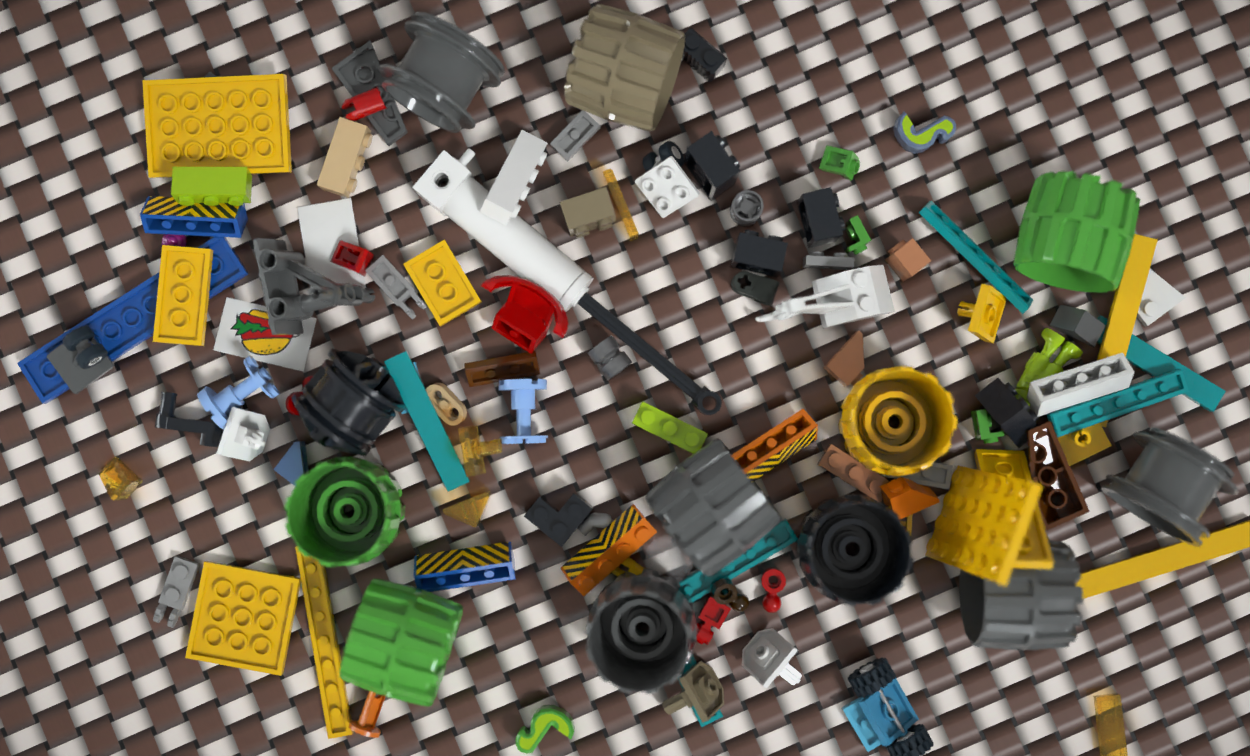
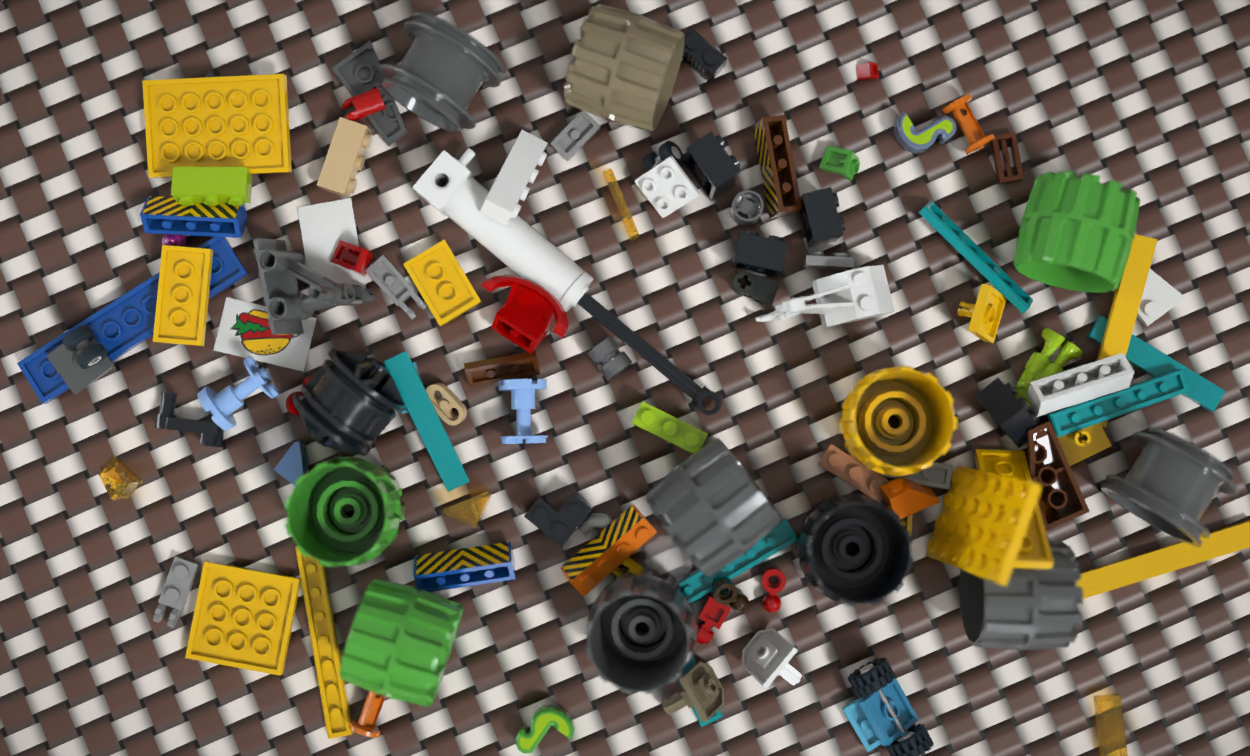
white piece [217,407,270,461] -> none
clear yellow tile [458,426,503,477] -> none
dark tan brick [560,187,616,239] -> none
orange brick [731,409,818,482] -> none
nougat slope [823,331,864,387] -> none
bright green bracket [845,215,871,255] -> none
nougat brick [885,238,931,282] -> none
bright green bracket [971,409,1005,444] -> none
dark grey slope [1049,305,1106,347] -> none
none -> reddish brown brick [753,115,802,219]
none -> red piece [856,62,879,80]
none -> orange hose [942,94,995,155]
none -> copper tile [990,132,1024,184]

